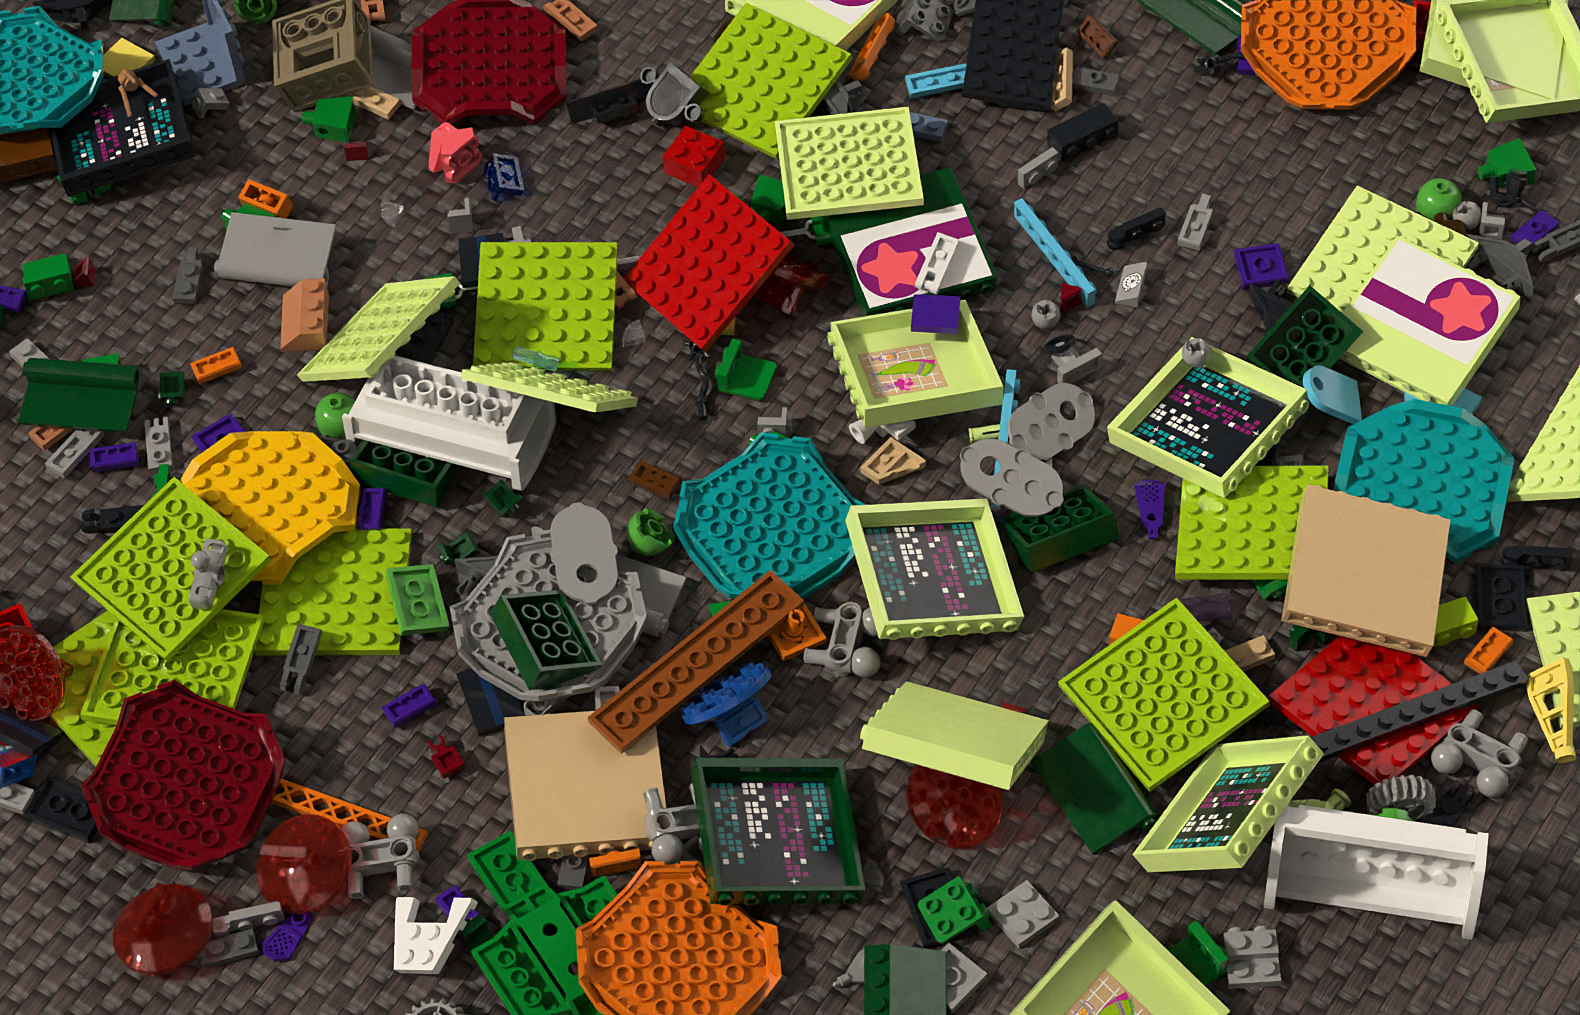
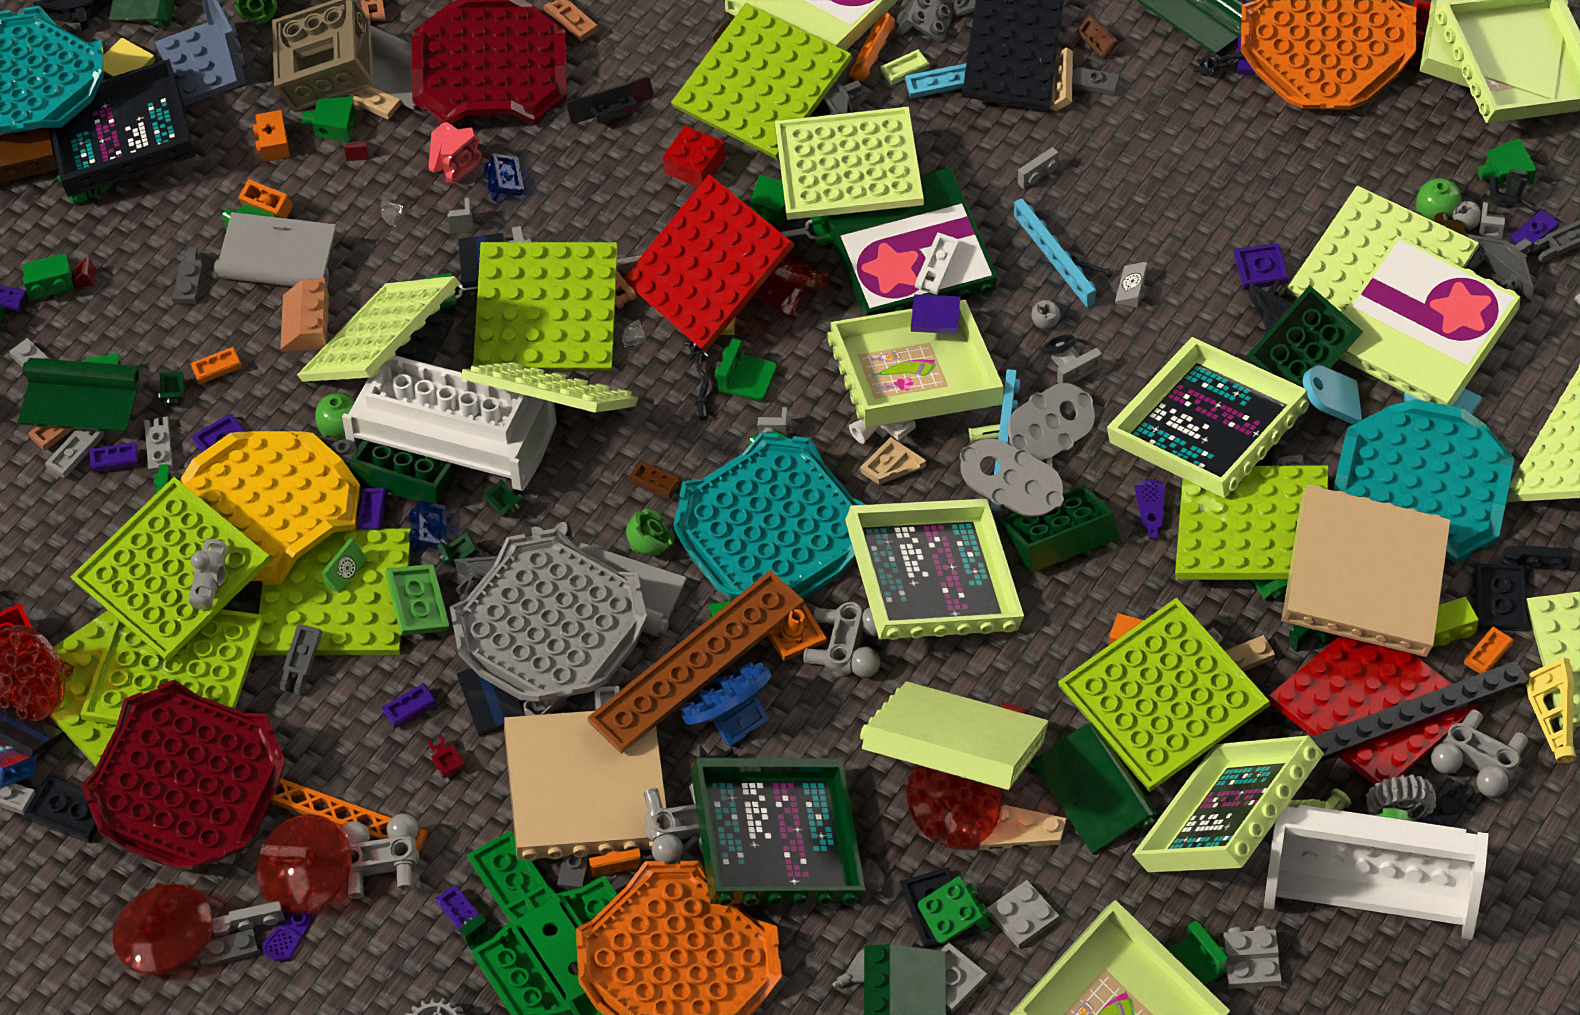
black hinge [82,505,144,534] -> none
medium nougat plant [118,69,158,117] -> none
light grey bracket [192,88,230,118] -> none
white wing [394,897,478,974] -> none
dark green slope [490,590,602,690] -> none
clear light blue axle [512,346,560,373] -> none
light grey piece [550,502,618,605] -> none
black piece [640,62,709,127] -> none
sand blue plate [910,112,948,142] -> none
black brick [1047,103,1119,162] -> none
dark red slope [1060,283,1081,313] -> none
black hinge [1107,207,1166,250] -> none
light grey hinge [1177,194,1213,251] -> none
clear purple plate [1178,593,1231,622] -> none
light grey piece [1182,338,1212,367] -> none
none -> orange brick [253,110,290,162]
none -> bright green slope [322,538,367,593]
none -> clear blue bracket [409,500,447,552]
none -> yellowish green tile [880,49,930,86]
none -> tan wing [980,802,1066,850]

